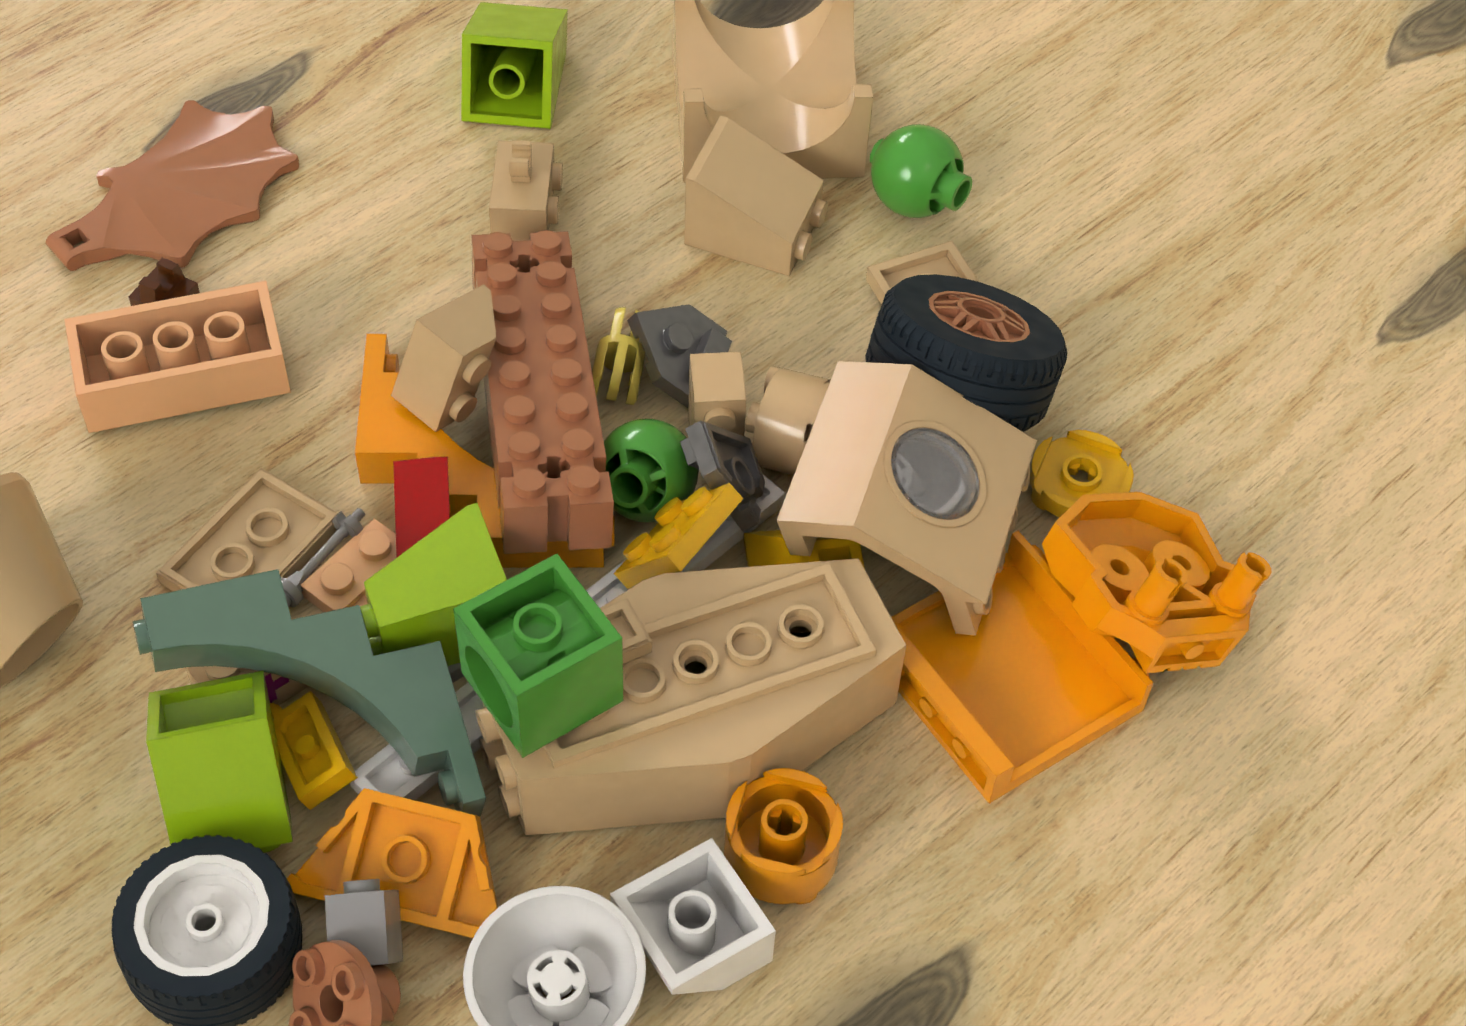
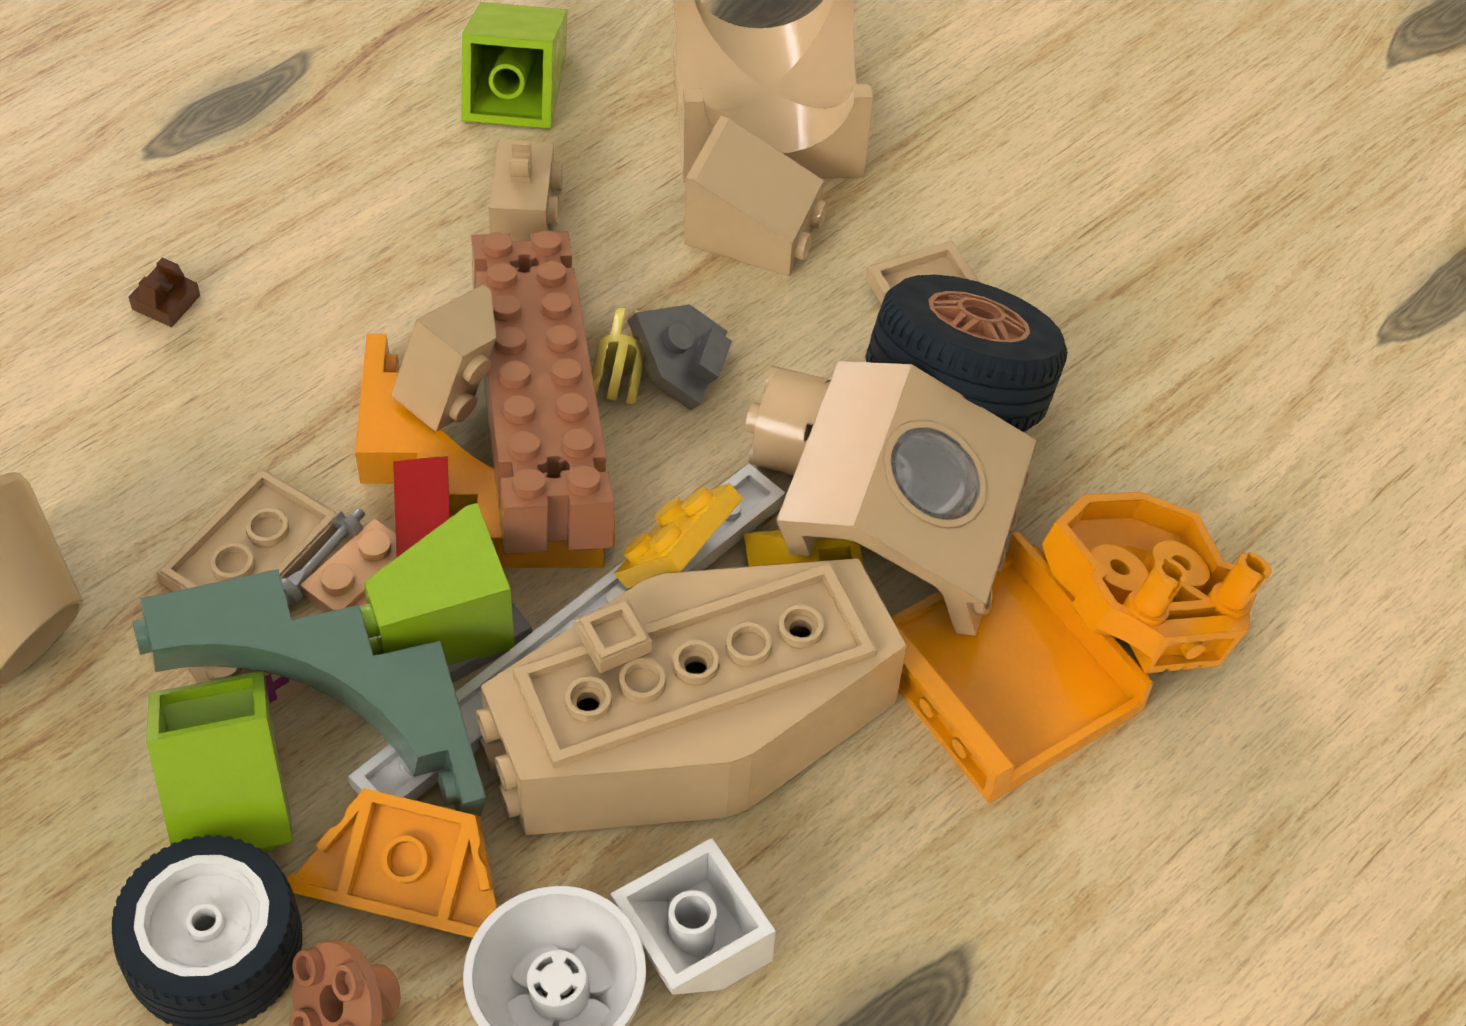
nougat animal [46,100,299,271] -> none
light nougat brick [64,281,291,433] -> none
yellow hinge [270,691,358,810] -> none
light grey brick [325,879,403,965] -> none
bright green brick [453,554,624,758] -> none
bright green brick [604,418,699,522] -> none
flat silver plate [680,421,765,532] -> none
tan brick [688,352,746,436] -> none
light orange brick [724,768,843,904] -> none
bright green brick [870,124,972,218] -> none
yellow plate [1029,430,1134,517] -> none

